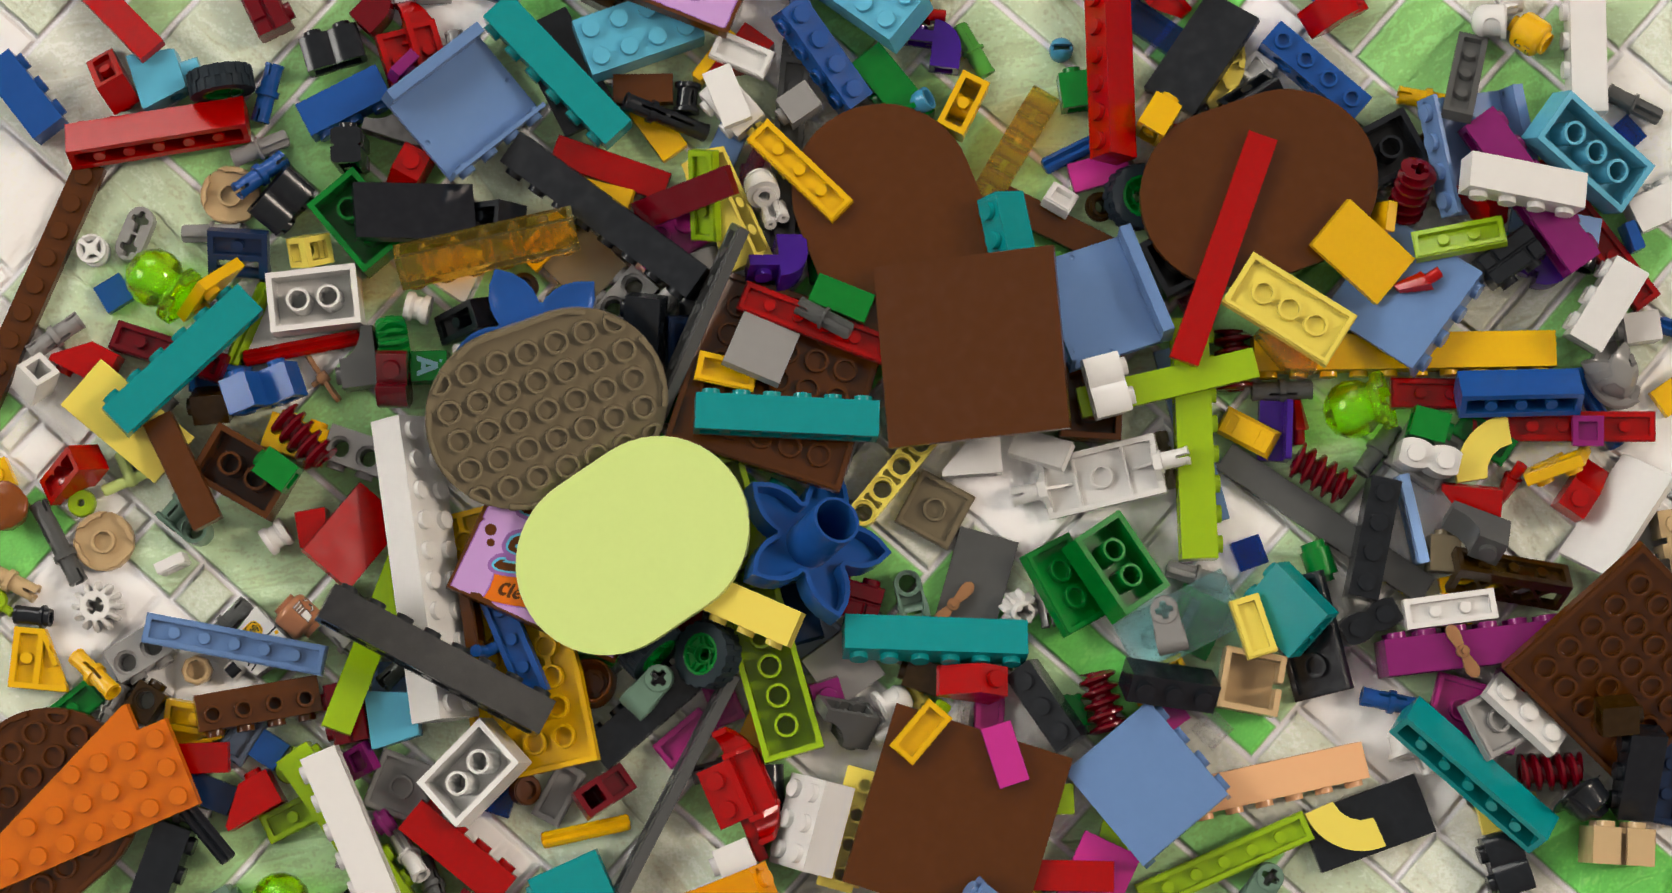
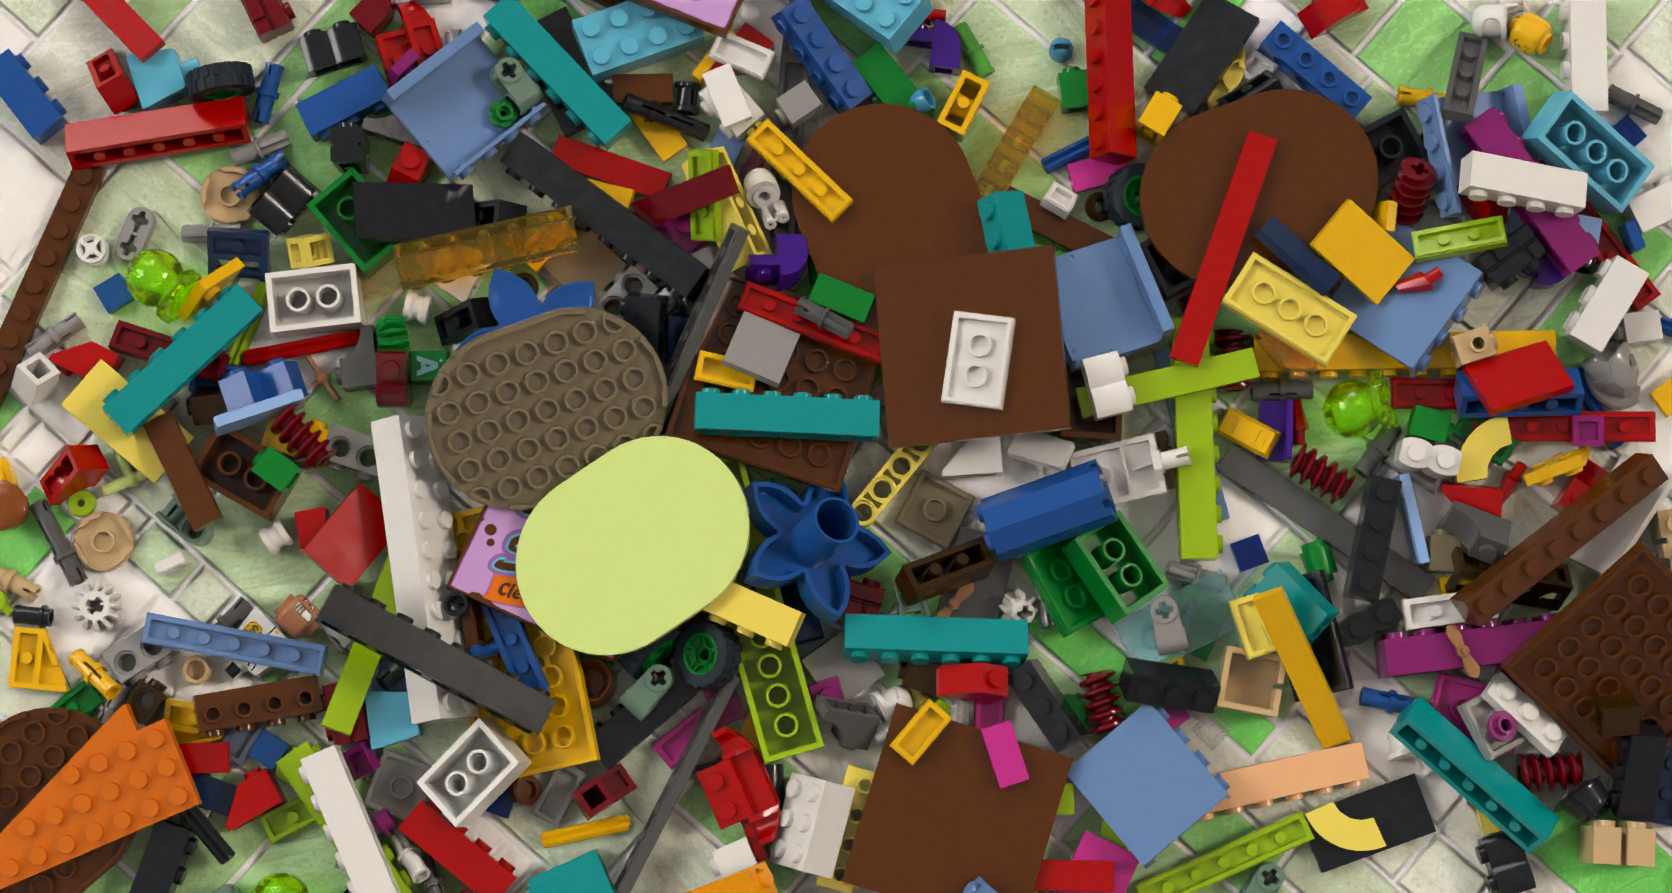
none -> light blue tile [213,389,305,437]
none -> black hinge [444,592,470,619]
none -> sand green piece [489,57,544,117]
none -> green plate [489,99,518,128]
none -> dark brown brick [895,536,996,606]
none -> white tile [941,311,1016,411]
none -> blue brick [975,459,1118,561]
none -> yellow tile [1253,586,1352,749]
none -> dark blue tile [1255,216,1341,296]
none -> tan brick [1446,325,1498,369]
none -> reddish brown brick [1450,453,1669,626]
none -> red tile [1463,340,1575,417]
none -> magenta plate [1486,711,1517,742]

